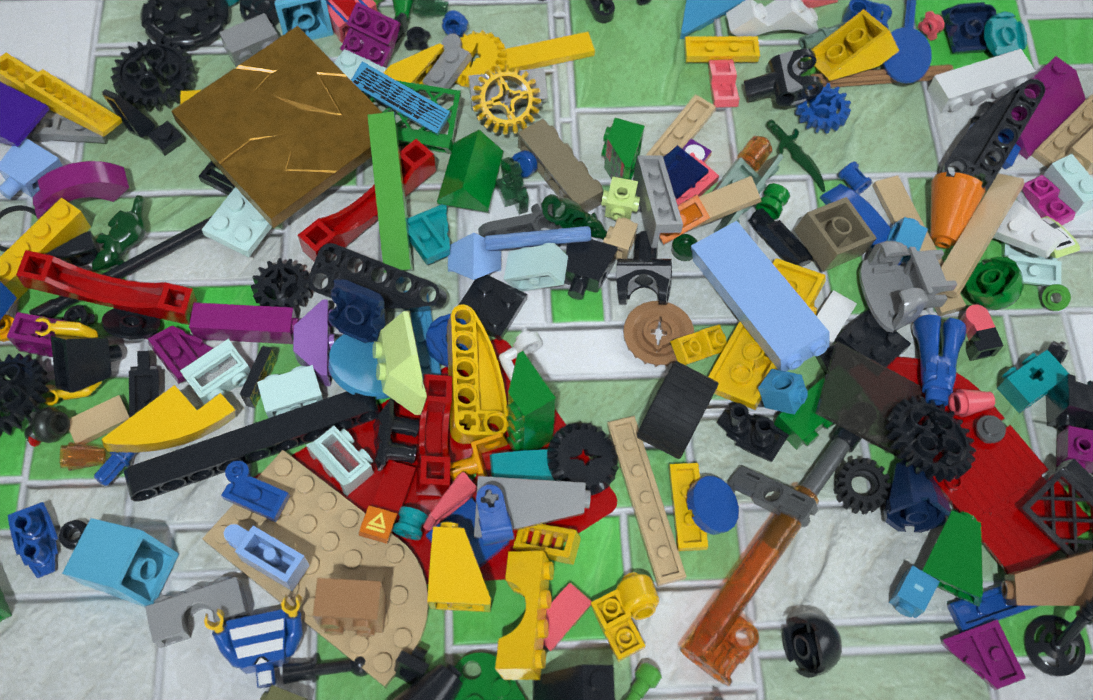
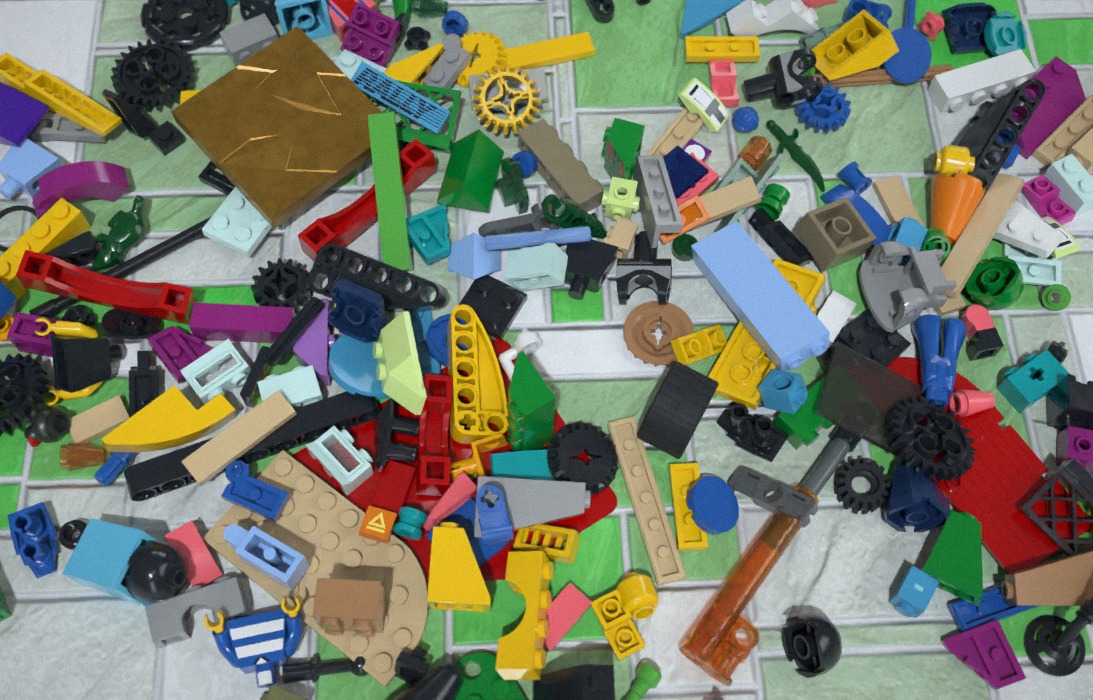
dark grey plate [976,415,1006,443] -> none
none -> black cylinder [125,540,189,603]
none -> coral slope [165,520,223,588]
none -> tan tile [181,390,297,486]
none -> black axle [262,297,324,367]
none -> slope [678,78,730,132]
none -> blue piece [732,106,759,133]
none -> green wheel [921,227,951,261]
none -> yellow head [934,145,975,177]

